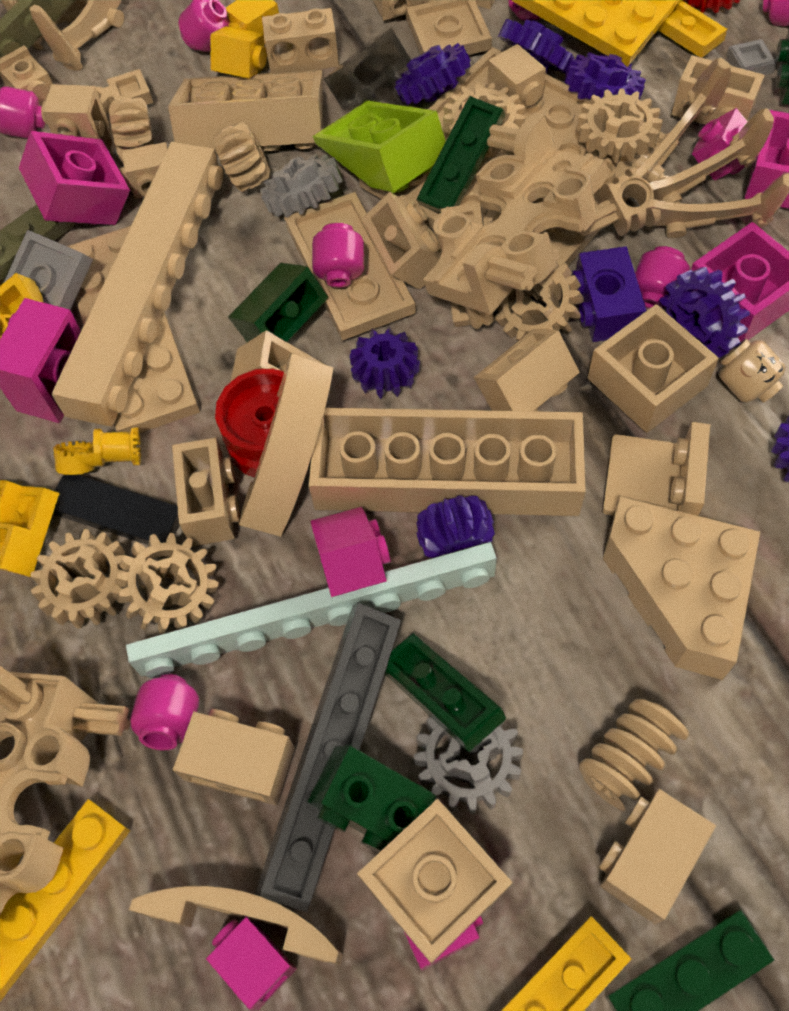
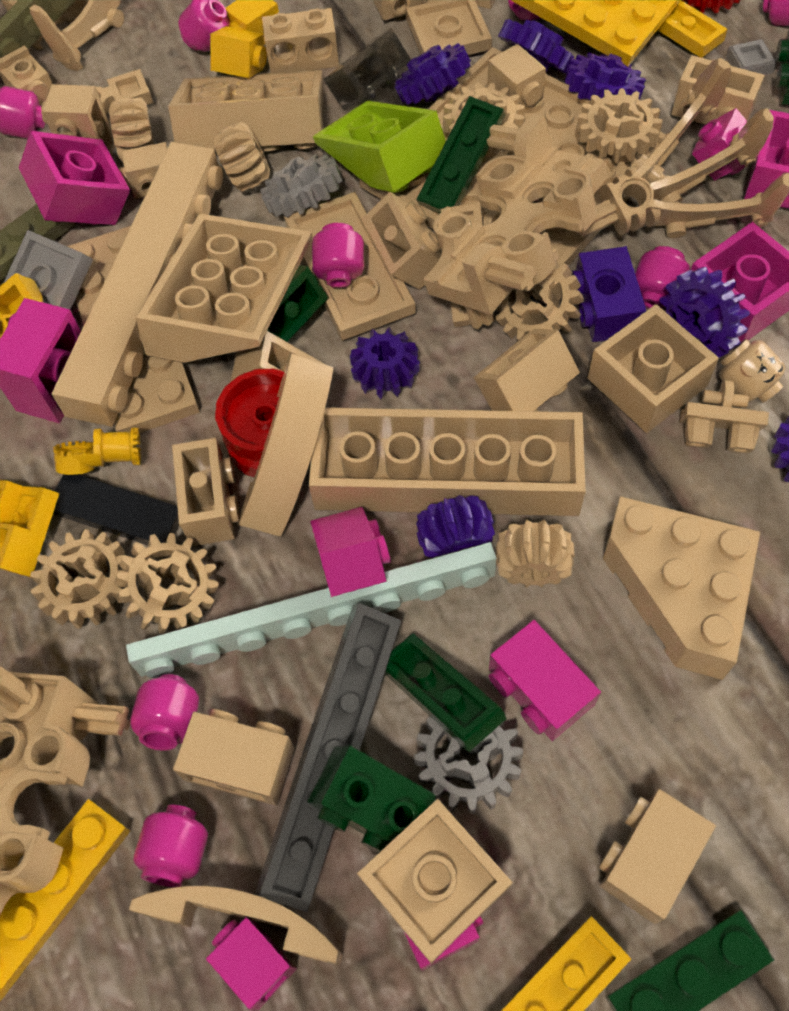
tan piece [579,699,689,812] -> none
tan bracket [603,422,710,516] -> none
none -> dark pink head [133,805,208,888]
none -> tan slope [136,213,313,363]
none -> dark pink brick [488,620,601,742]
none -> tan gear [496,520,575,588]
none -> tan hips [679,380,769,453]

